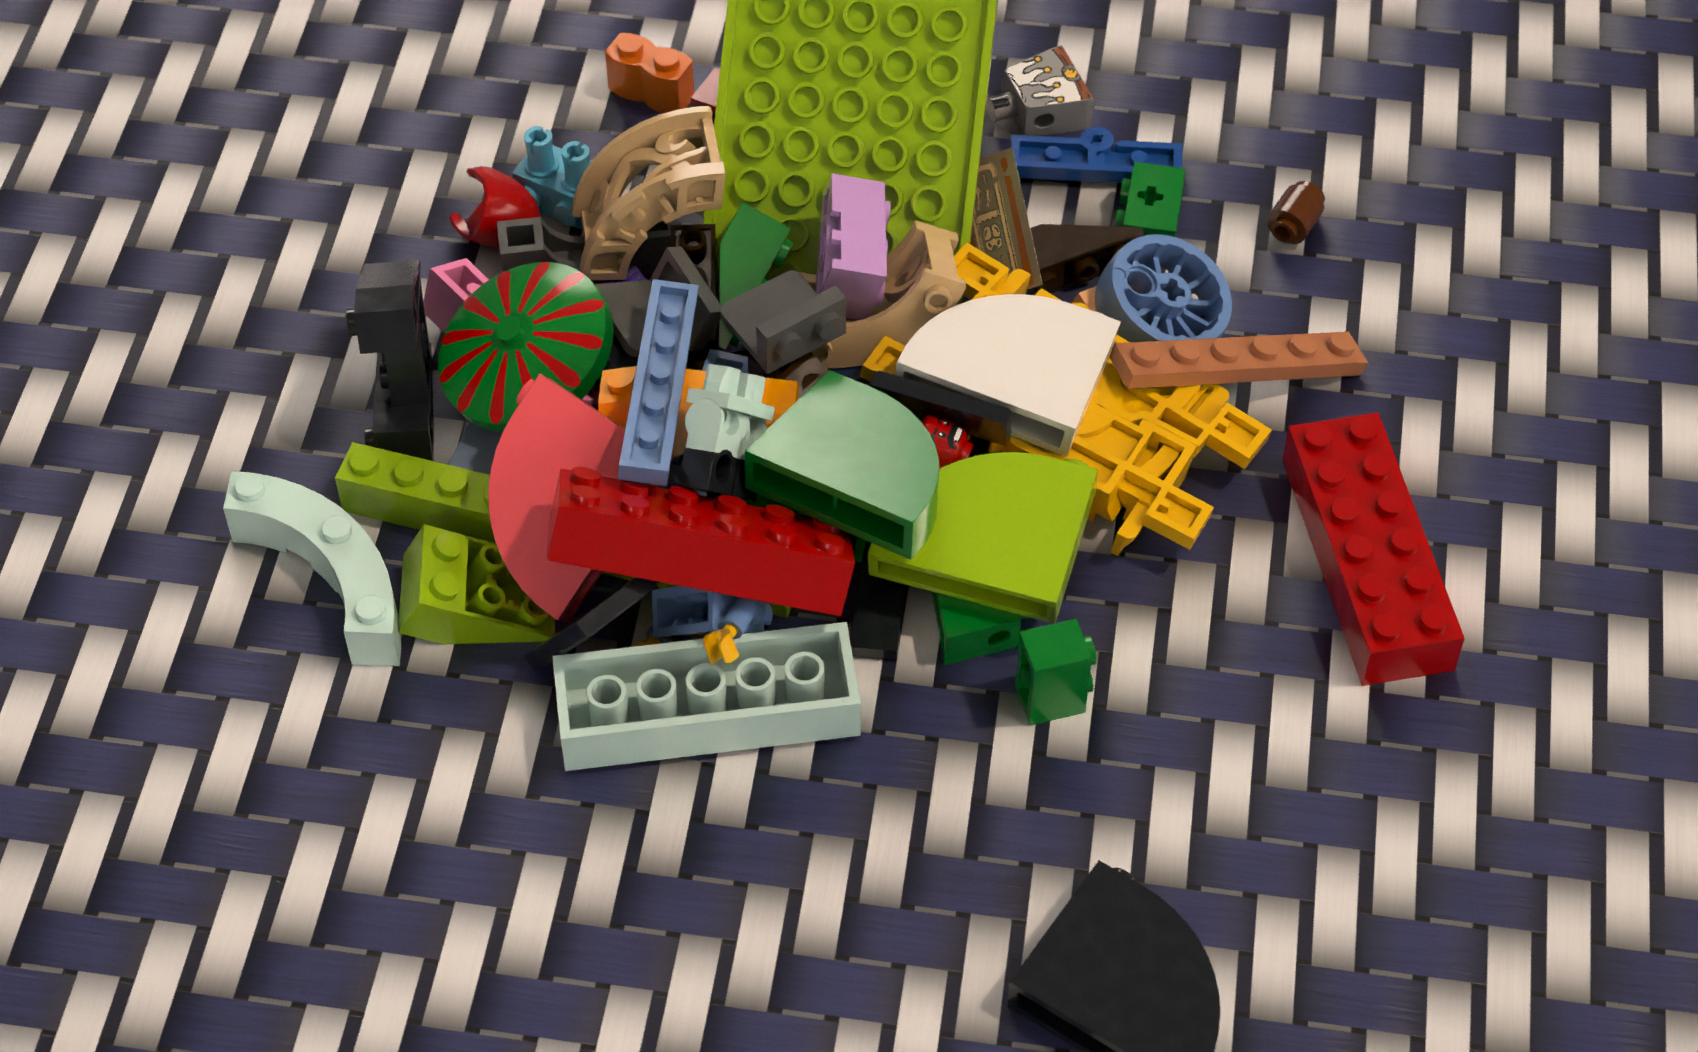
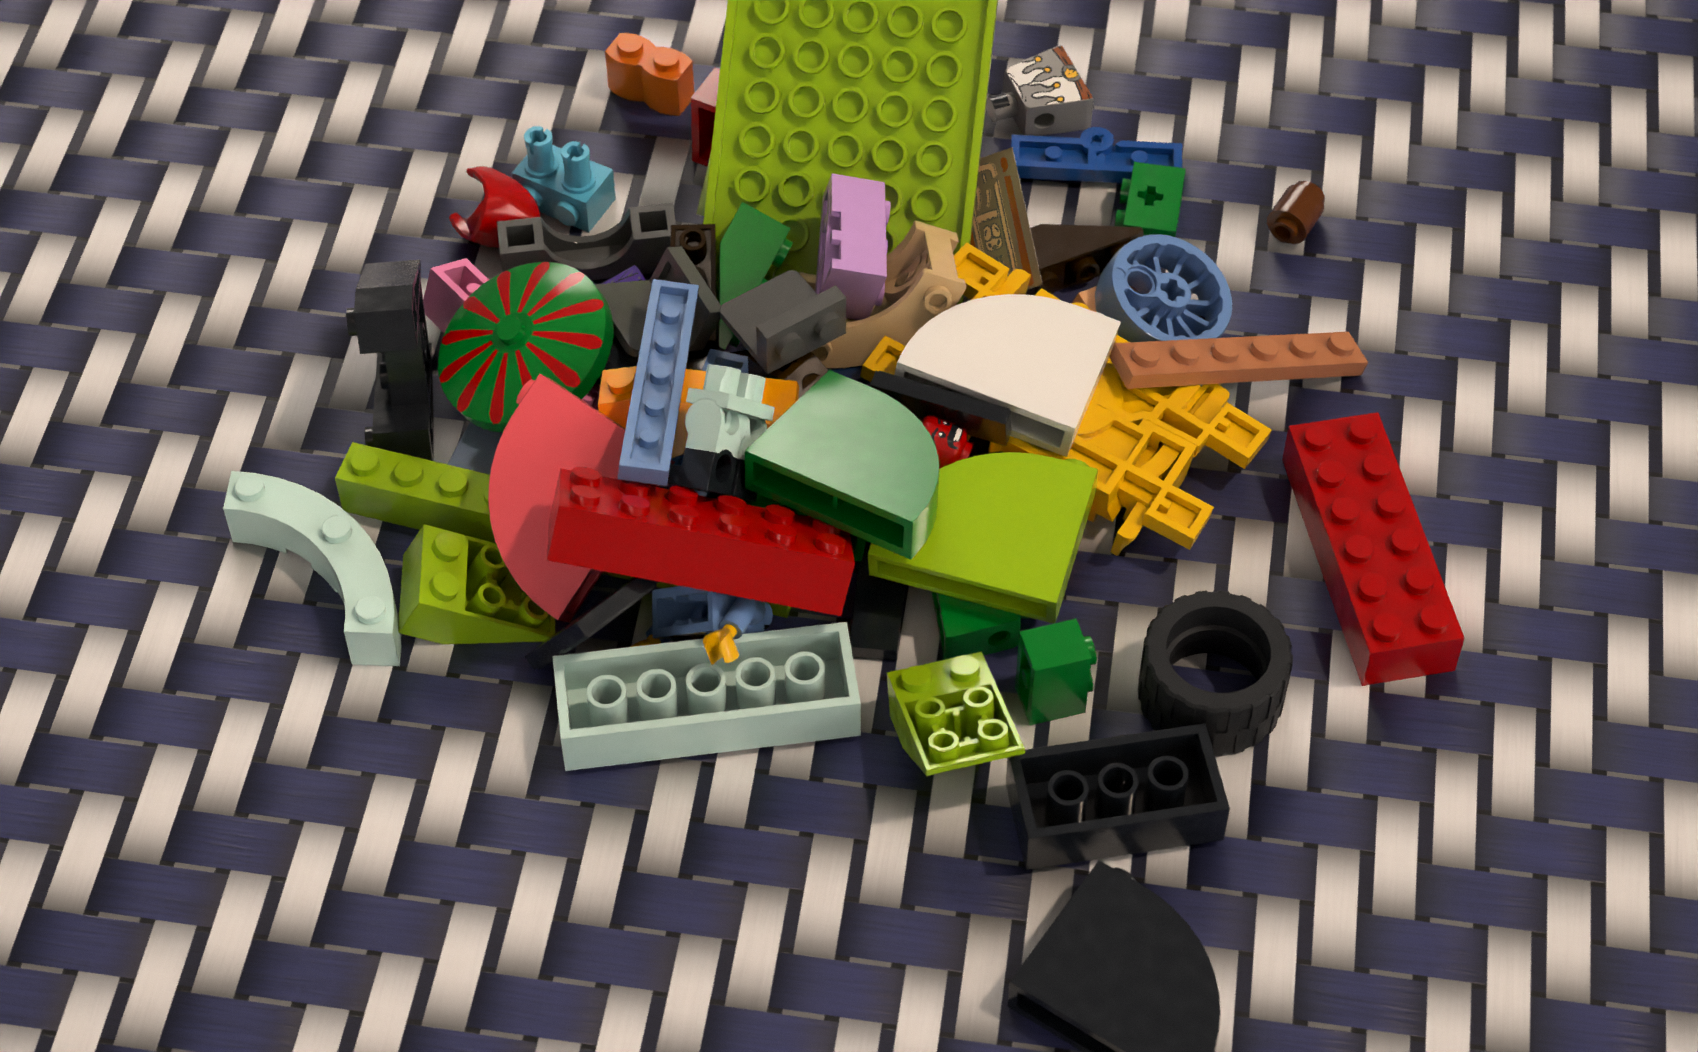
tan fence [572,106,726,280] -> none
none -> lime slope [887,652,1025,776]
none -> black brick [1005,723,1230,870]
none -> black tyre [1137,590,1293,756]

